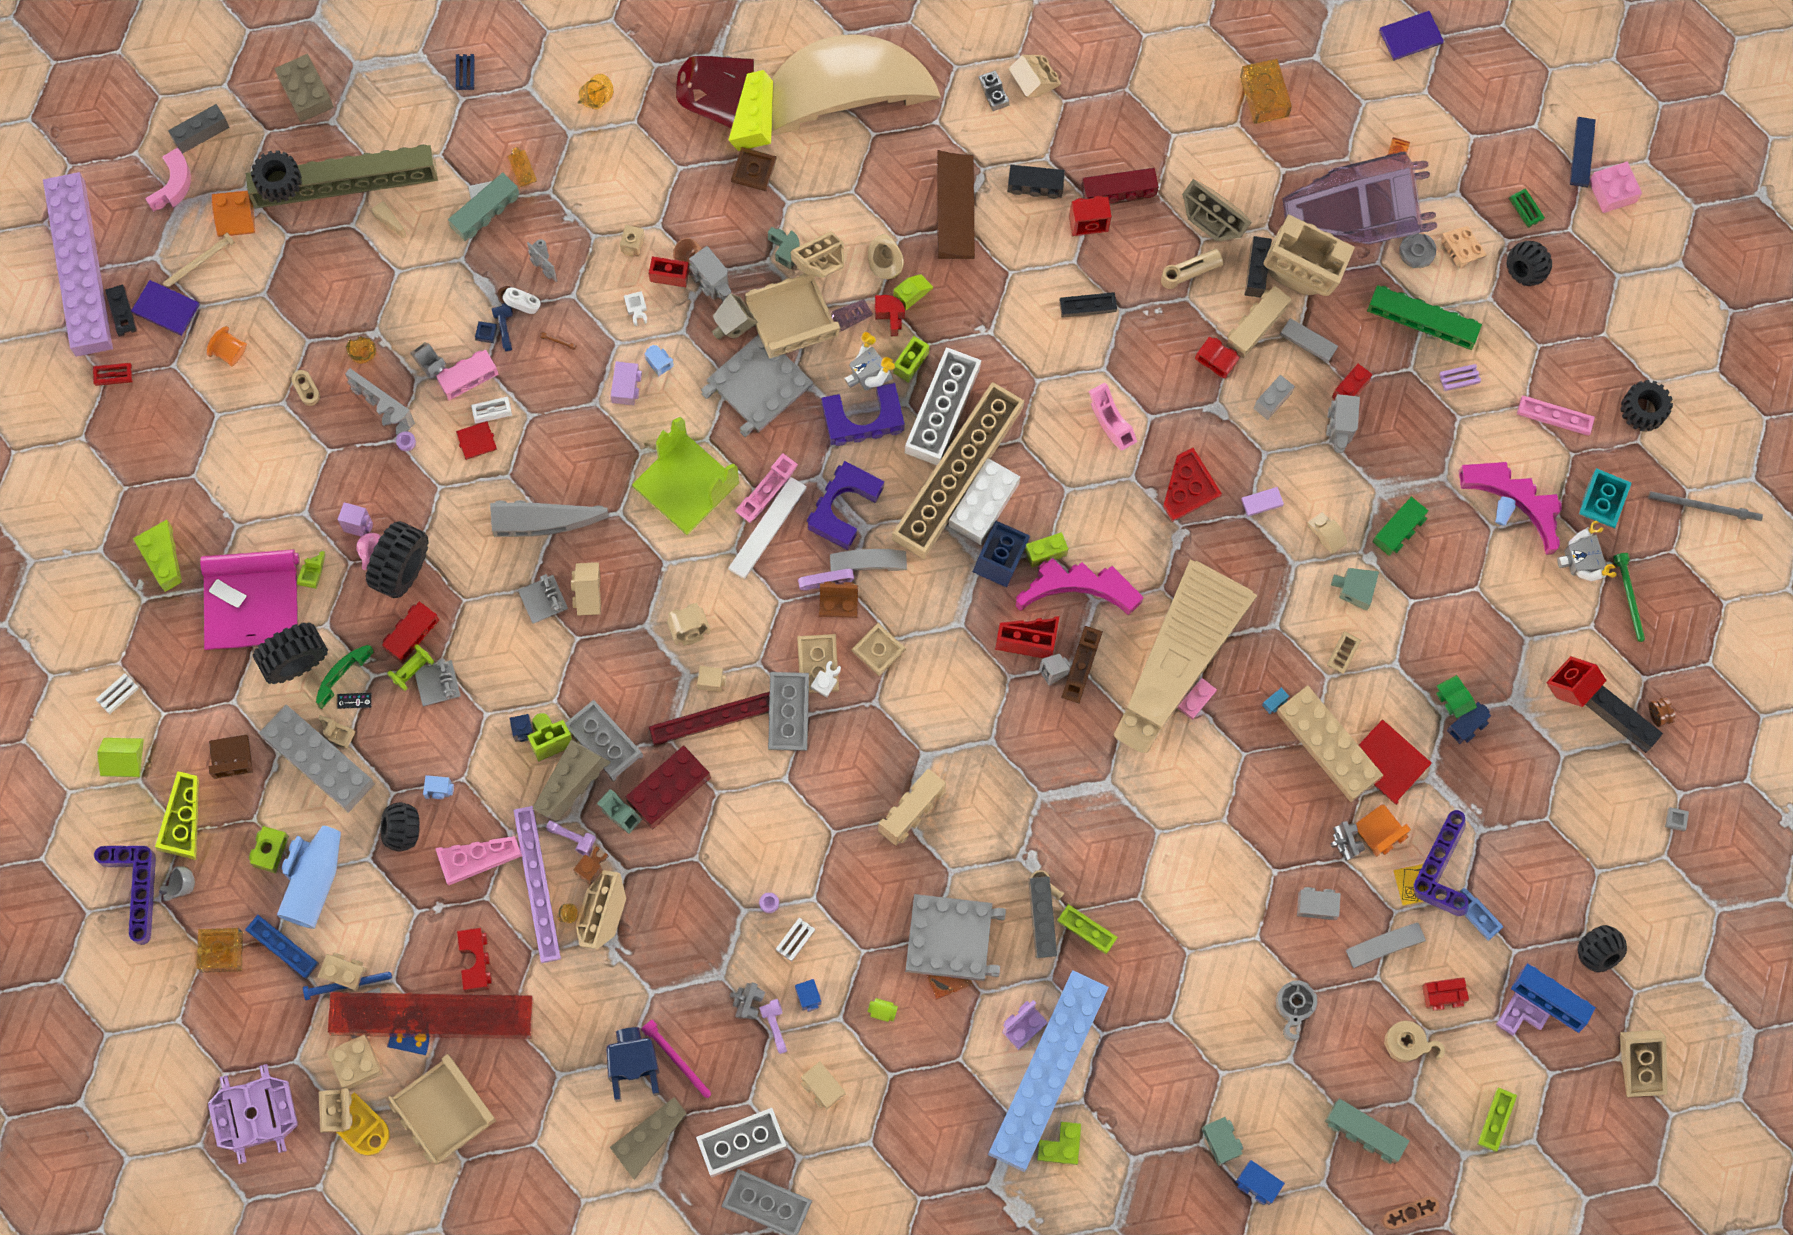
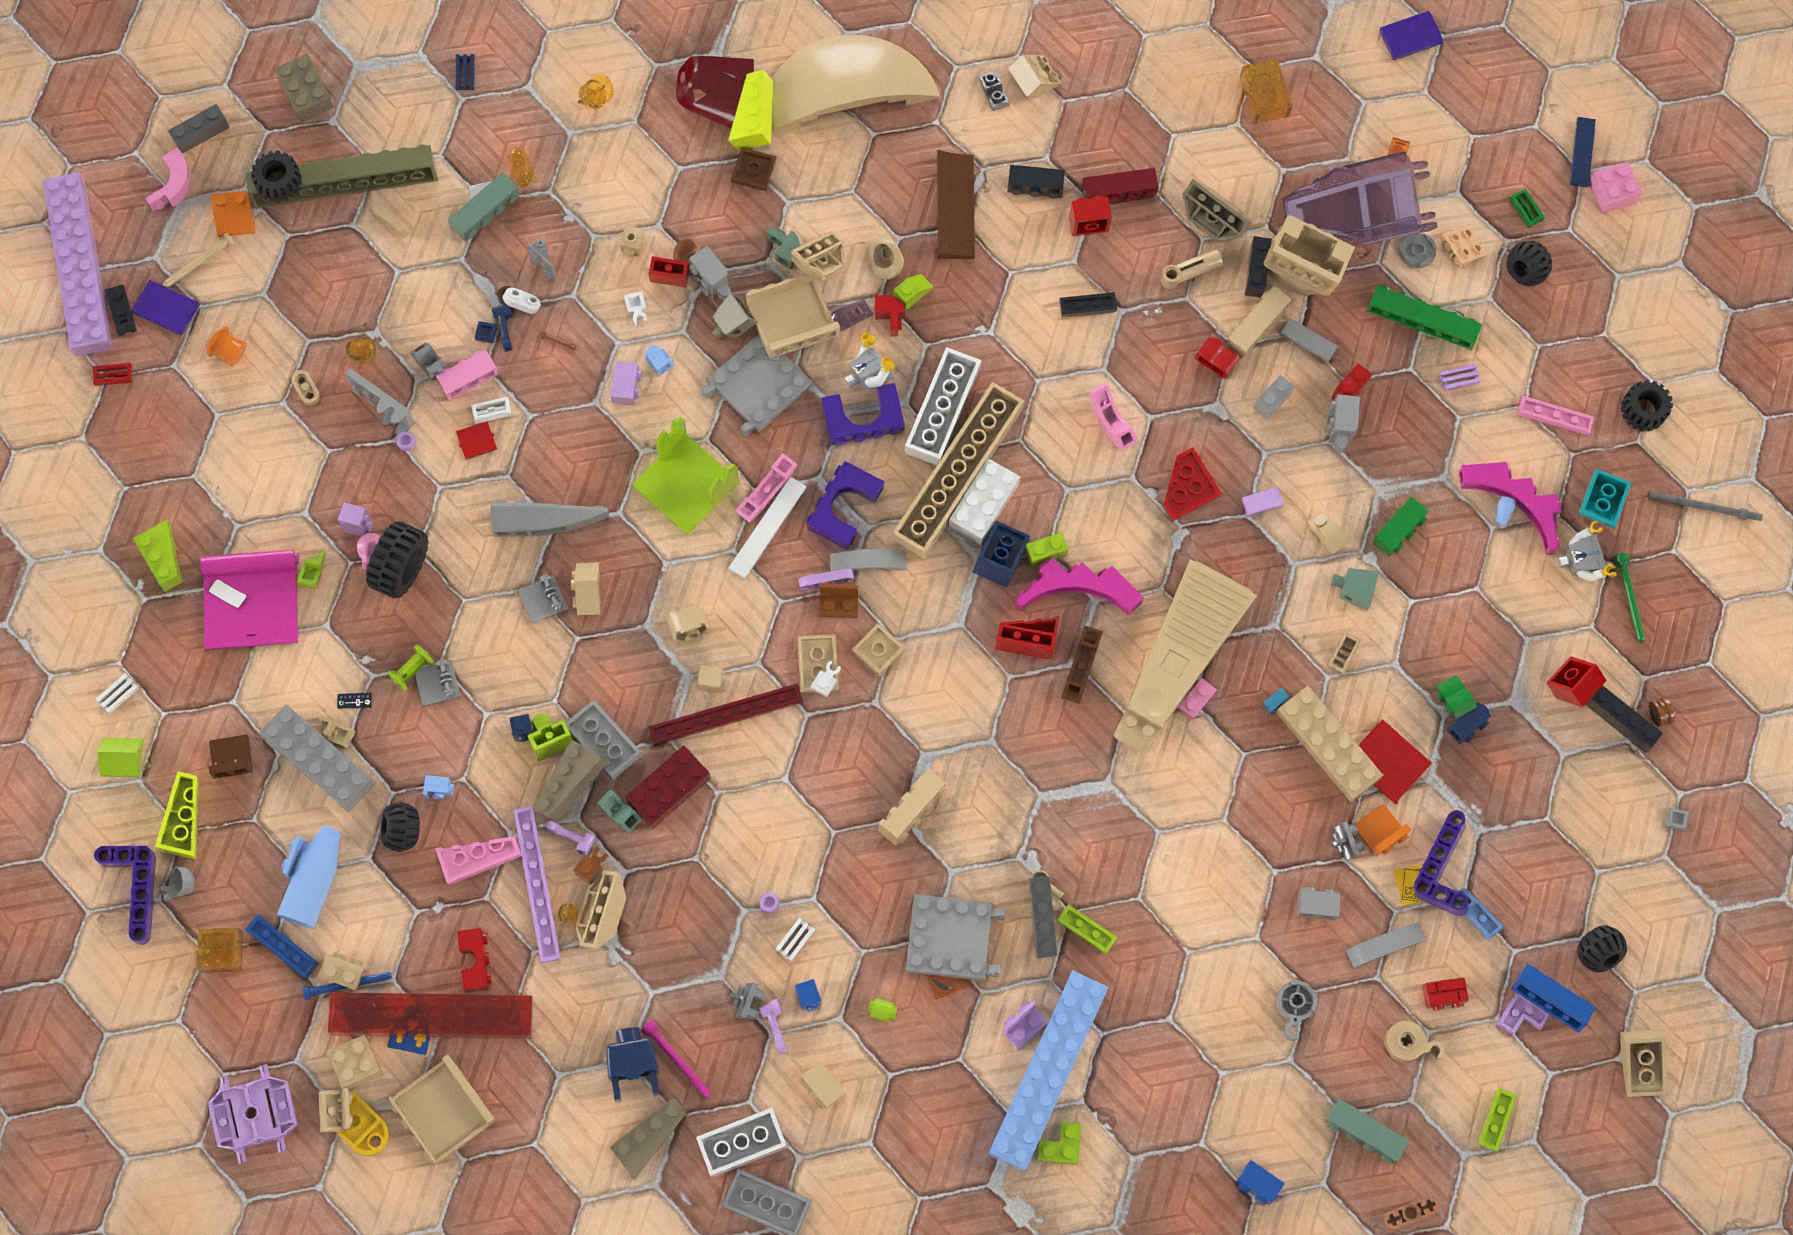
lime brick [249,826,289,873] -> none
black tyre [253,622,328,684] -> none
green slope [316,645,374,709] -> none
red brick [382,601,439,664] -> none
light grey tile [768,672,809,751] -> none
lime brick [893,336,929,383] -> none
light grey slope [1039,654,1070,686] -> none
sand green brick [1201,1117,1243,1166] -> none

